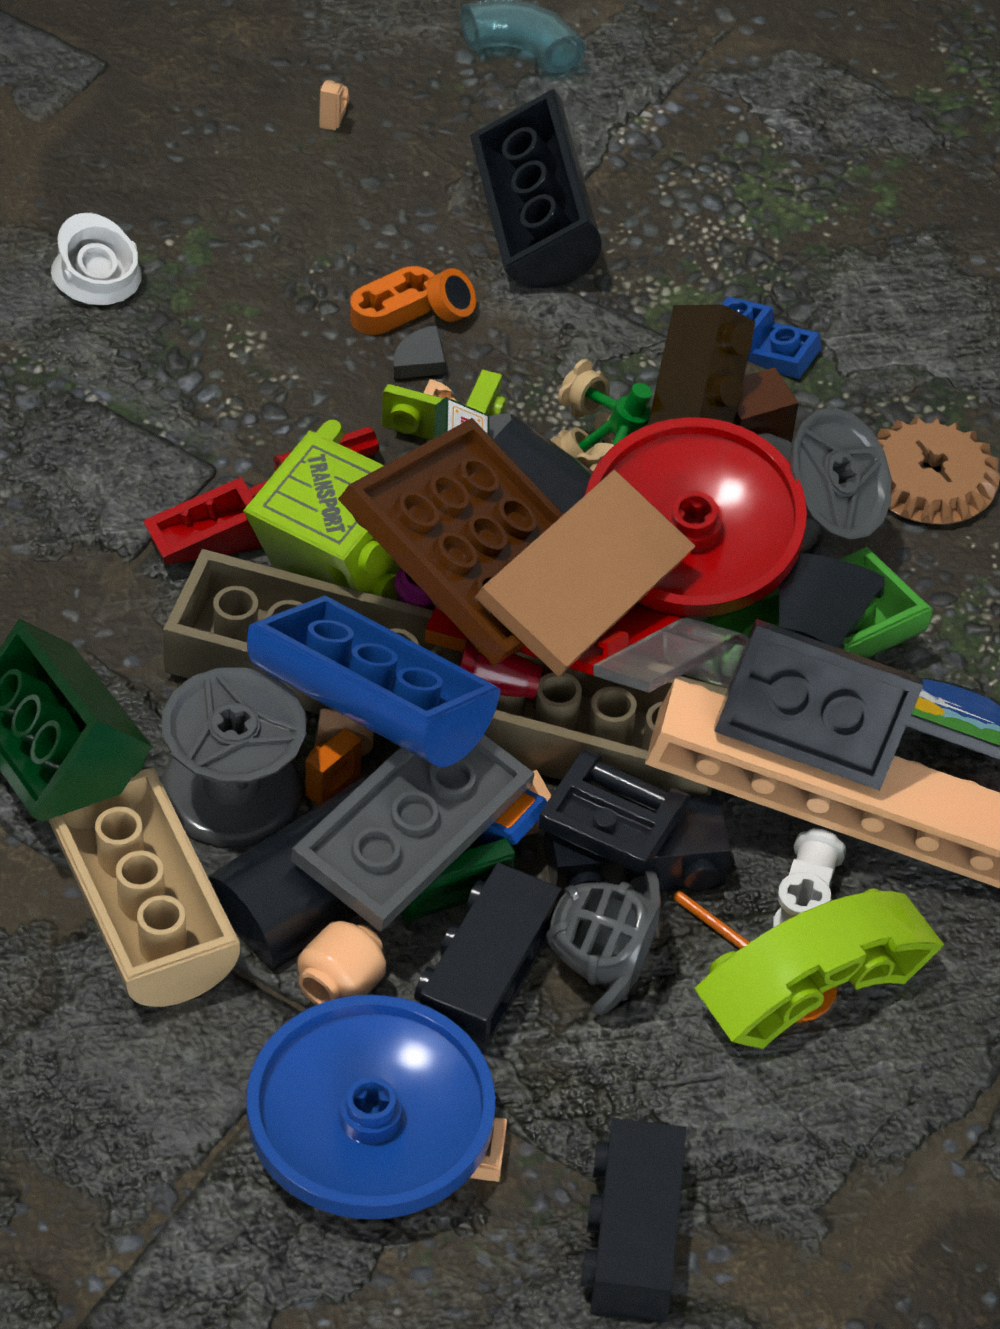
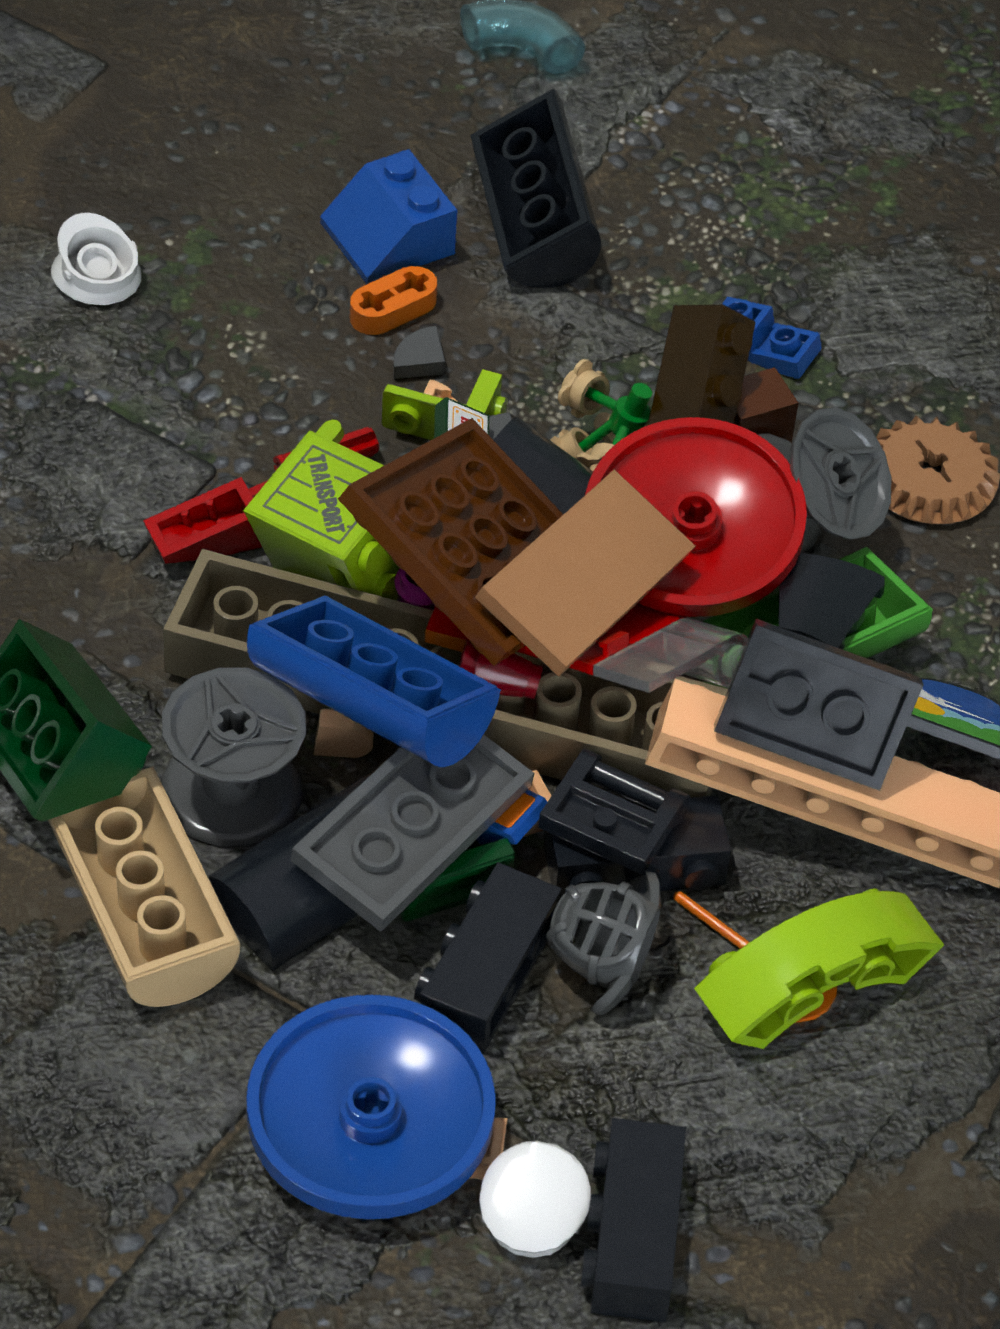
light nougat head [298,921,386,1005] -> none
orange plate [305,728,362,805] -> none
light nougat tile [319,80,349,131] -> none
orange tile [427,268,476,322] -> none
white connector [773,828,846,927] -> none
none -> blue slope [320,149,457,284]
none -> white piece [479,1141,591,1258]

